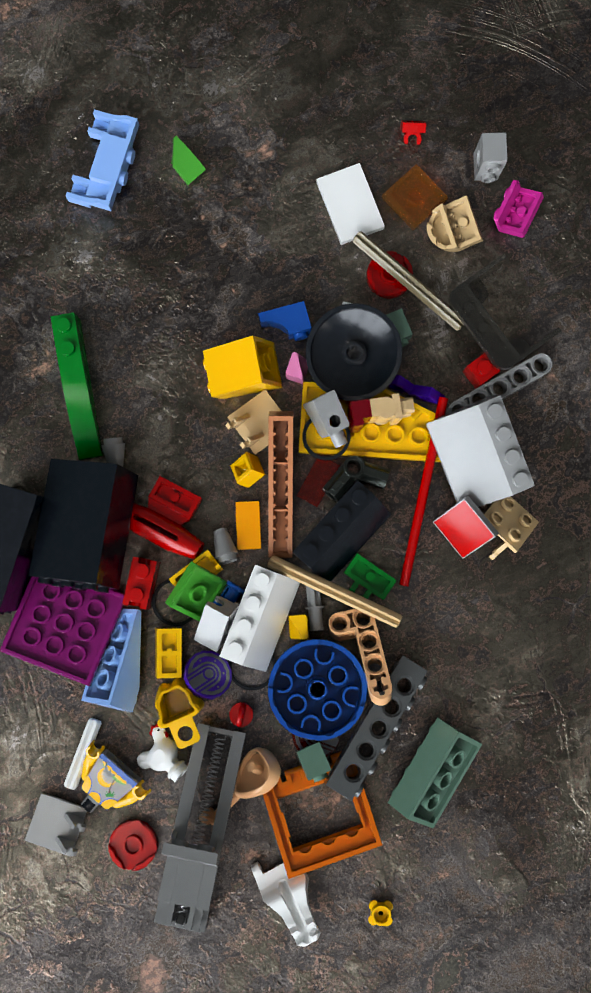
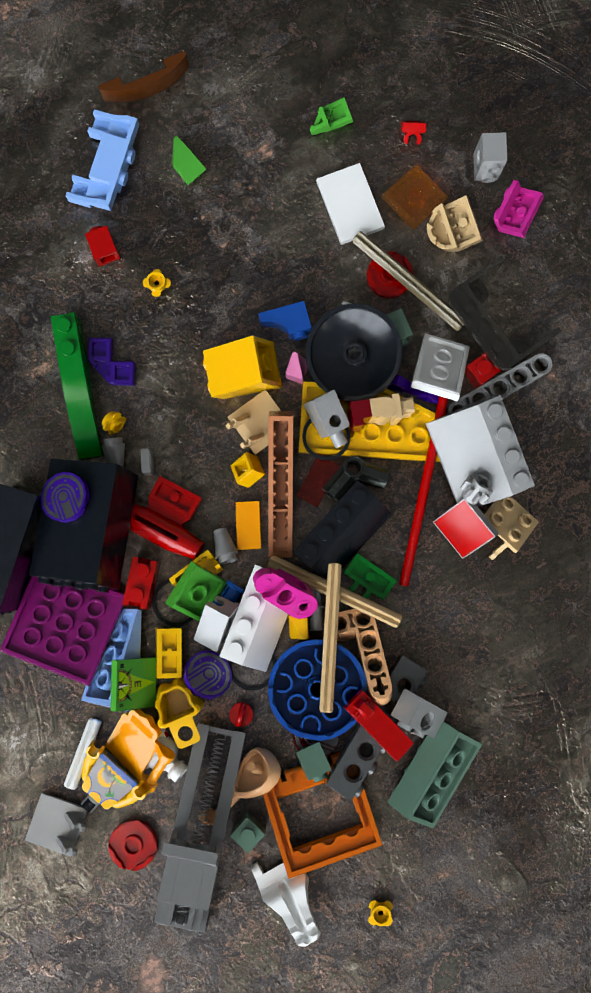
none -> tile [40,472,90,523]
none -> red brick [85,225,121,267]
none -> dark purple tile [87,338,136,386]
none -> reddish brown slope [98,51,189,103]
none -> yellow plate [102,411,126,436]
none -> light orange piece [105,709,175,793]
none -> bright green tile [111,657,156,712]
none -> light grey tile [140,448,155,475]
none -> yellow plate [143,269,171,297]
none -> sand green brick [230,810,266,853]
none -> dark pink piece [253,567,318,619]
none -> bright green slope [310,97,354,135]
none -> tan axle [319,563,341,713]
none -> red hinge [343,689,414,762]
none -> light grey brick [391,689,448,739]
none -> white tile [411,333,470,401]
none -> light grey gear [460,475,493,505]

